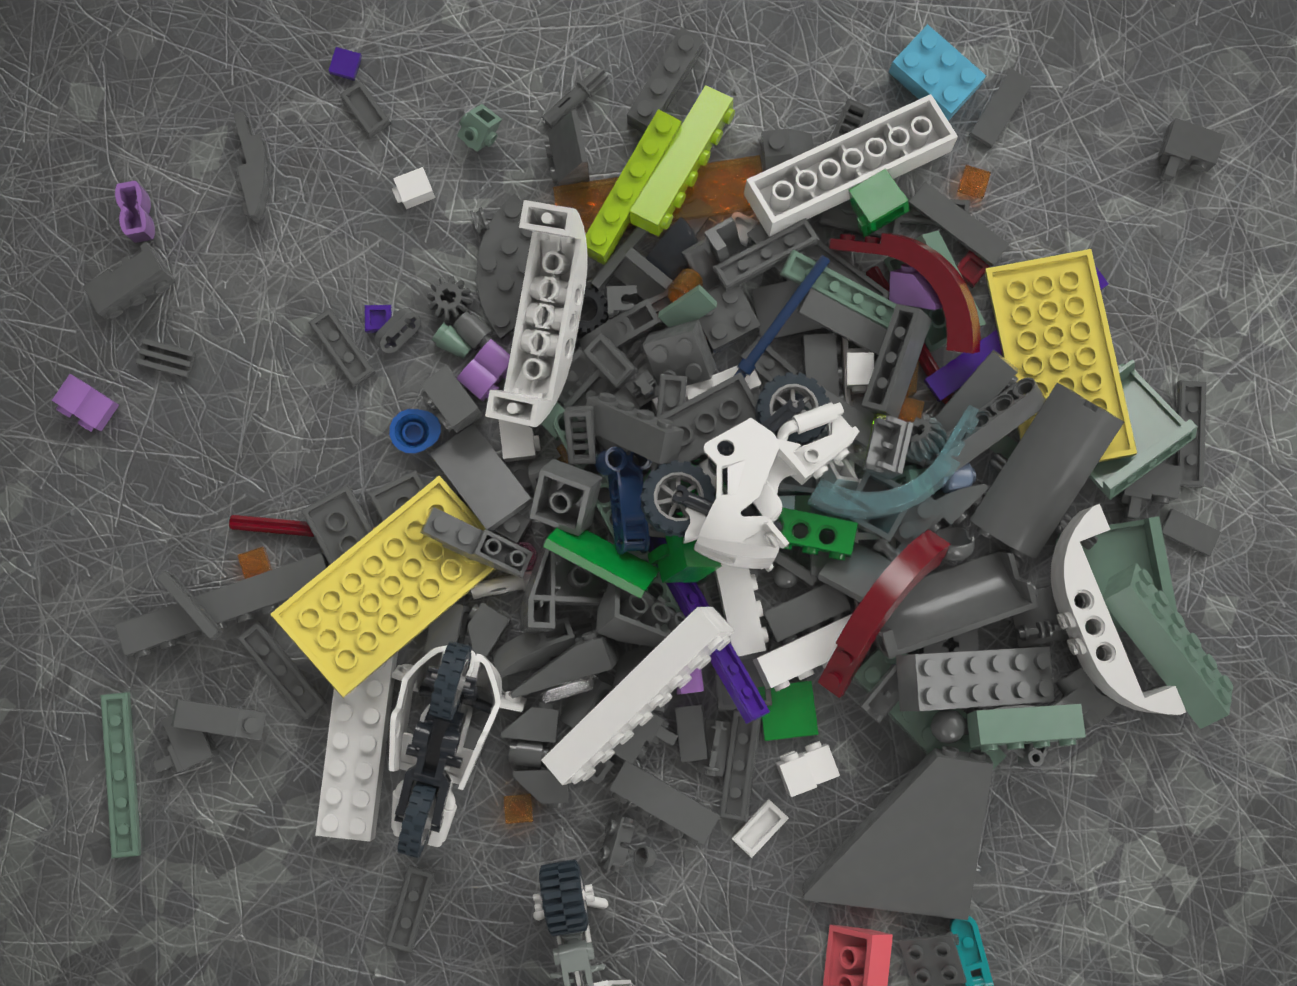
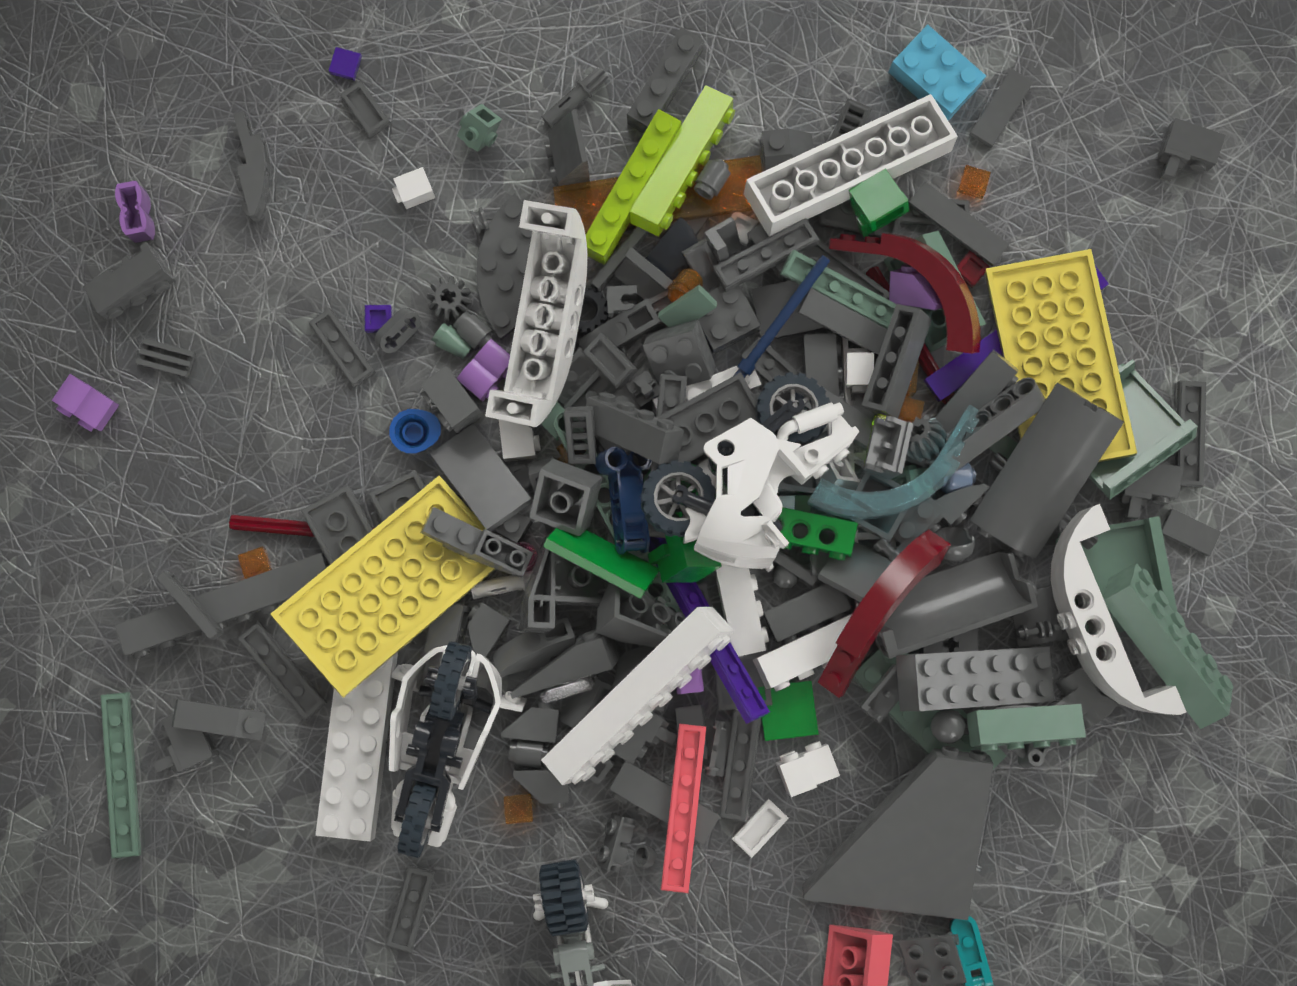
none -> coral tile [661,724,706,893]
none -> dark grey brick [694,159,731,200]

